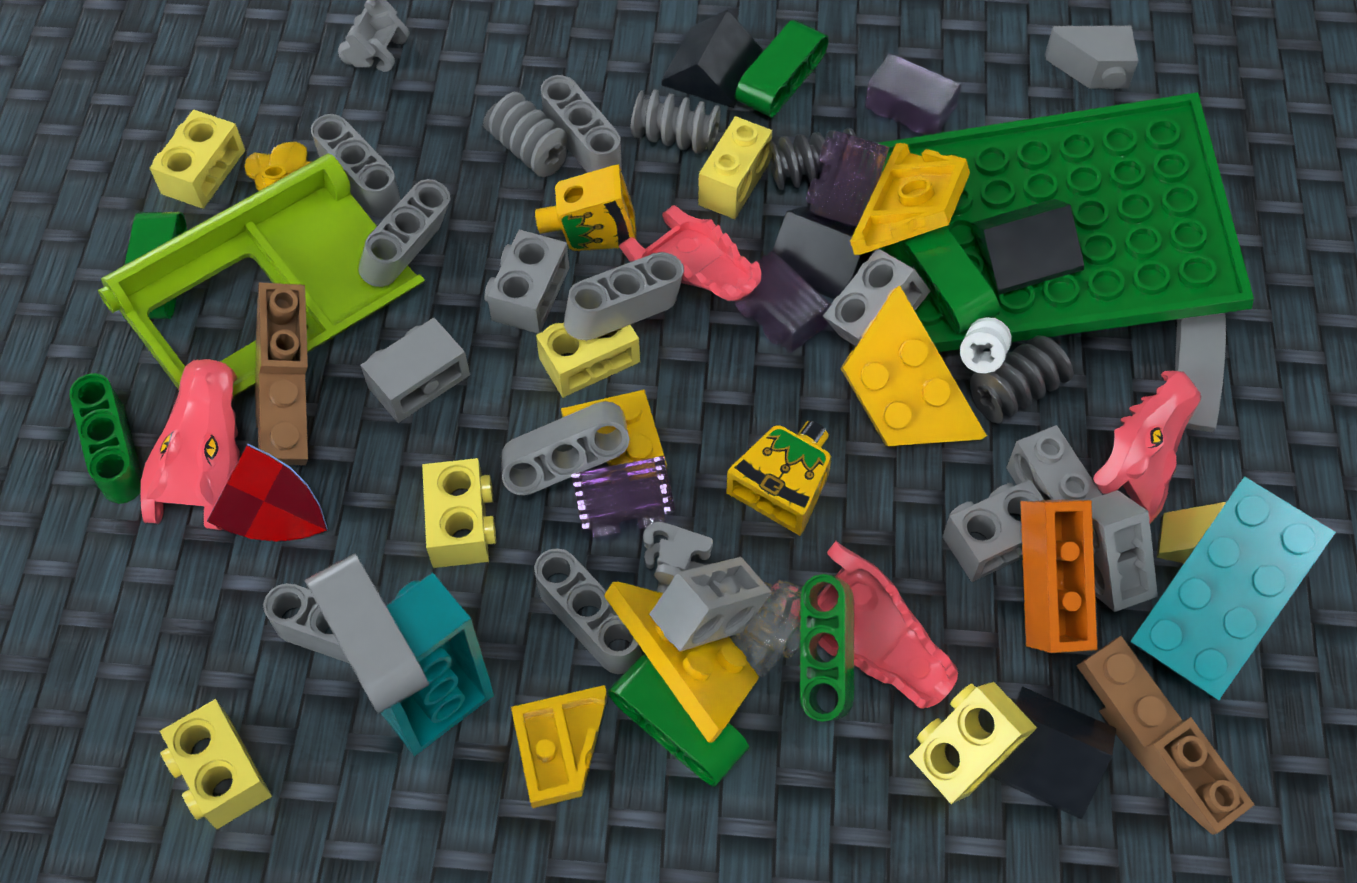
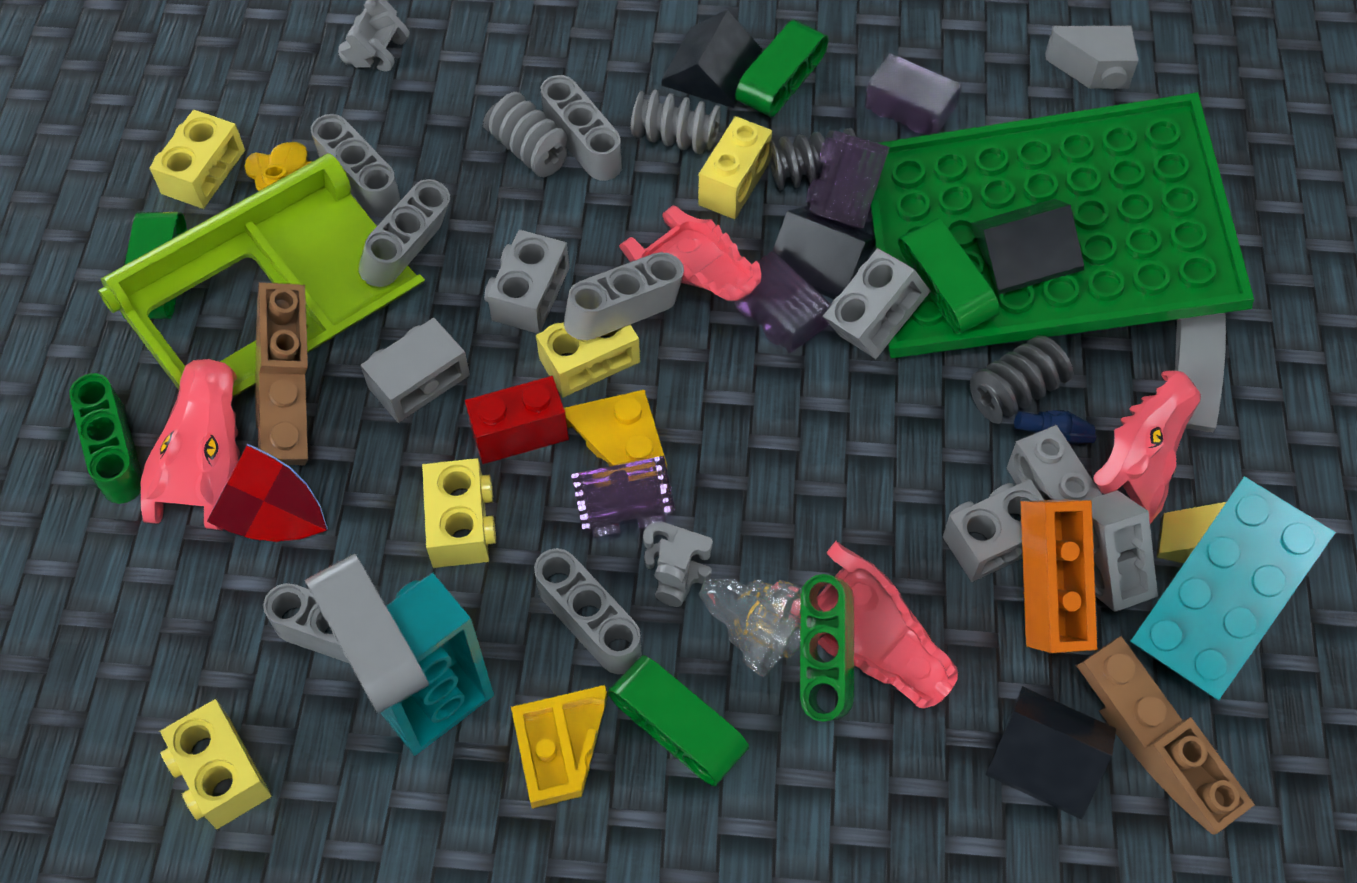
light grey beam [501,401,630,495] -> none
yellow torso [535,164,637,251] -> none
yellow wing [604,581,759,743] -> none
light grey brick [649,557,772,651] -> none
yellow torso [726,421,832,536] -> none
yellow wing [841,286,987,446] -> none
yellow wing [850,143,970,255] -> none
light yellow brick [909,682,1037,804] -> none
white wheel [960,317,1012,374] -> none
none -> red brick [464,376,569,465]
none -> dark blue piece [1014,410,1097,445]

